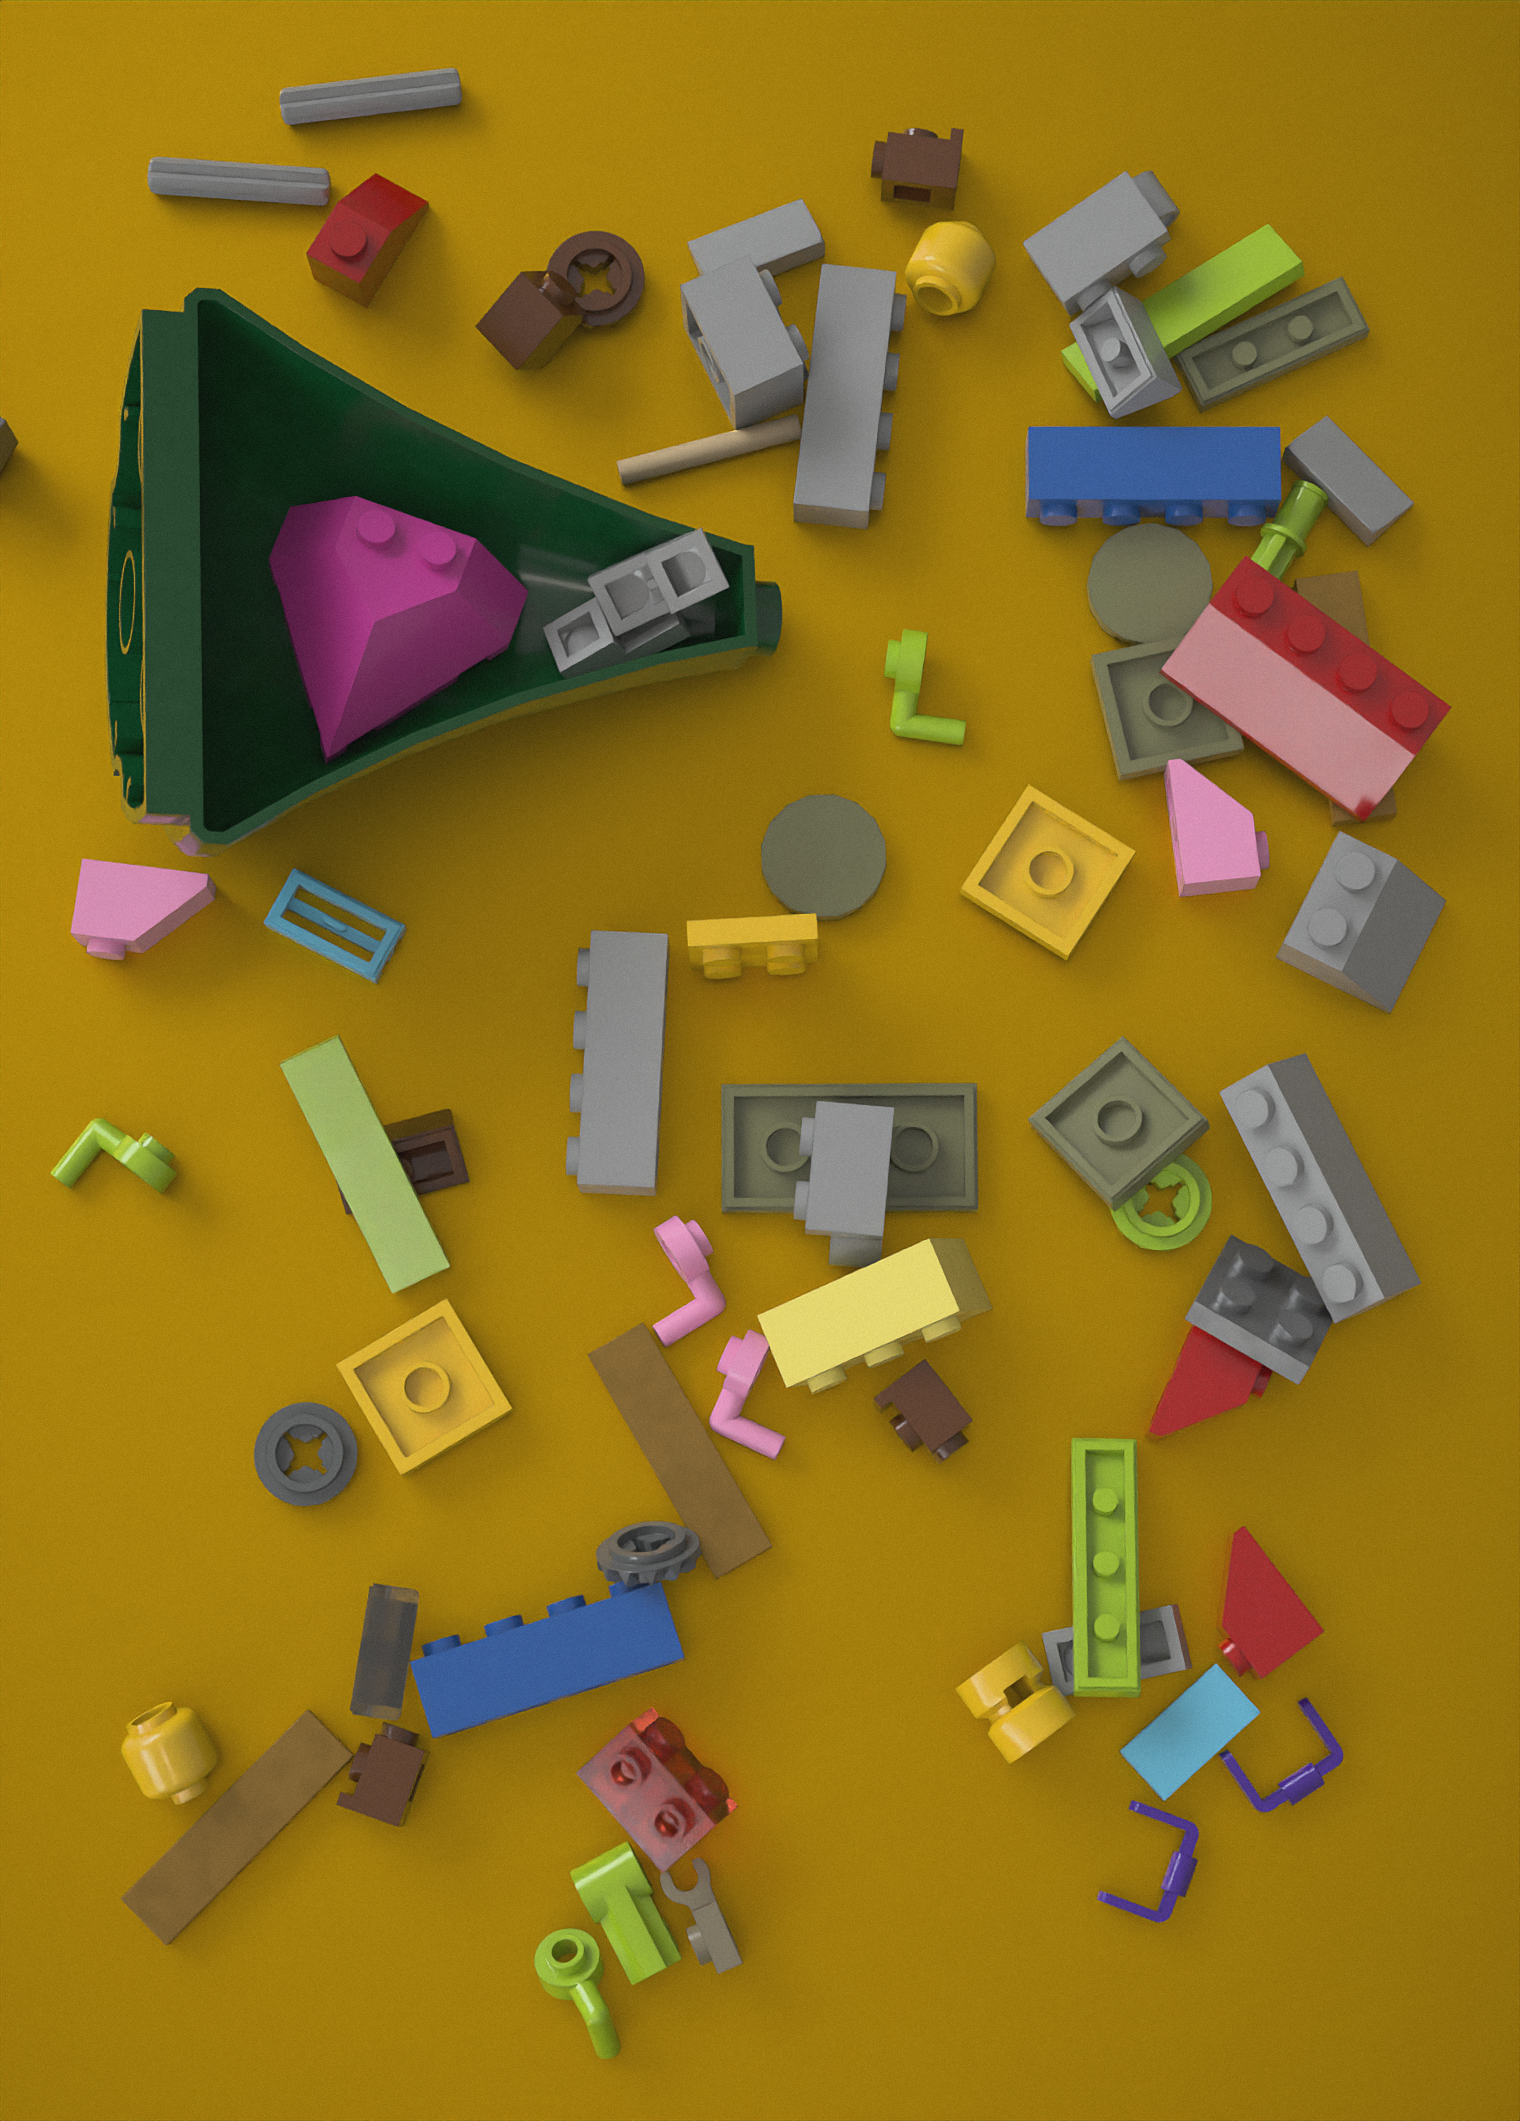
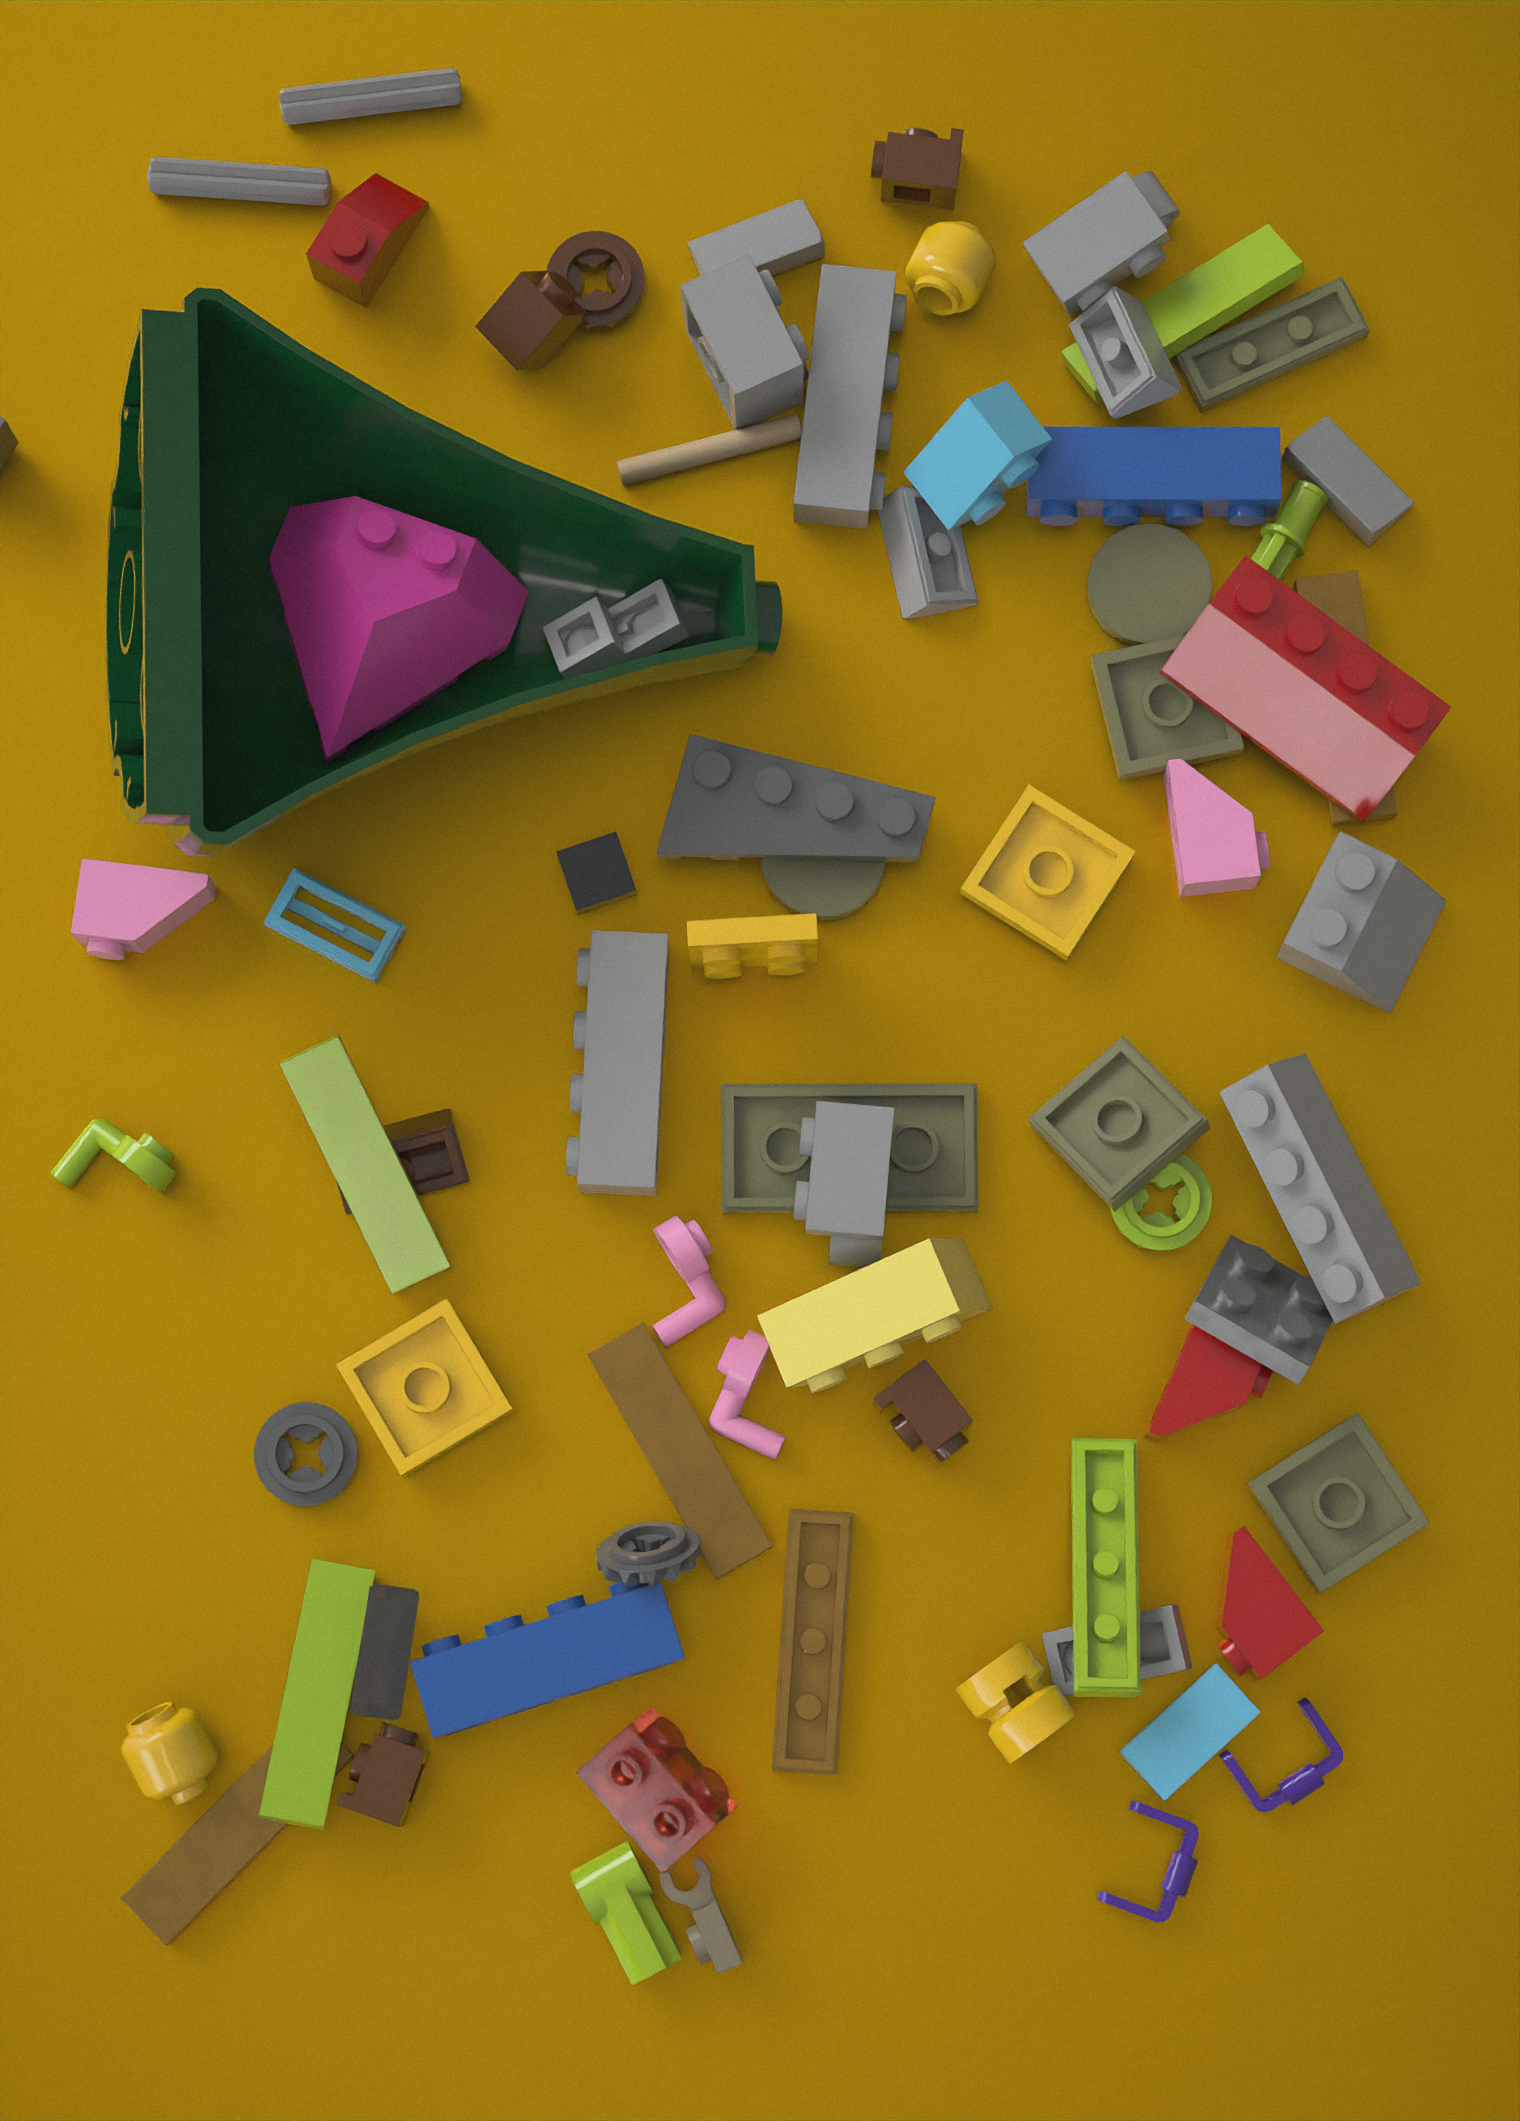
lime plate [534,1928,621,2059] -> none
light grey slope [588,528,730,637] -> none
lime plate [884,629,966,746] -> none
none -> lime tile [259,1558,376,1830]
none -> black tile [556,832,637,915]
none -> dark grey wing [656,734,935,863]
none -> pearl gold tile [772,1509,854,1775]
none -> light grey slope [878,486,978,619]
none -> medium azure brick [903,381,1052,530]
none -> olive plate [1247,1413,1430,1594]

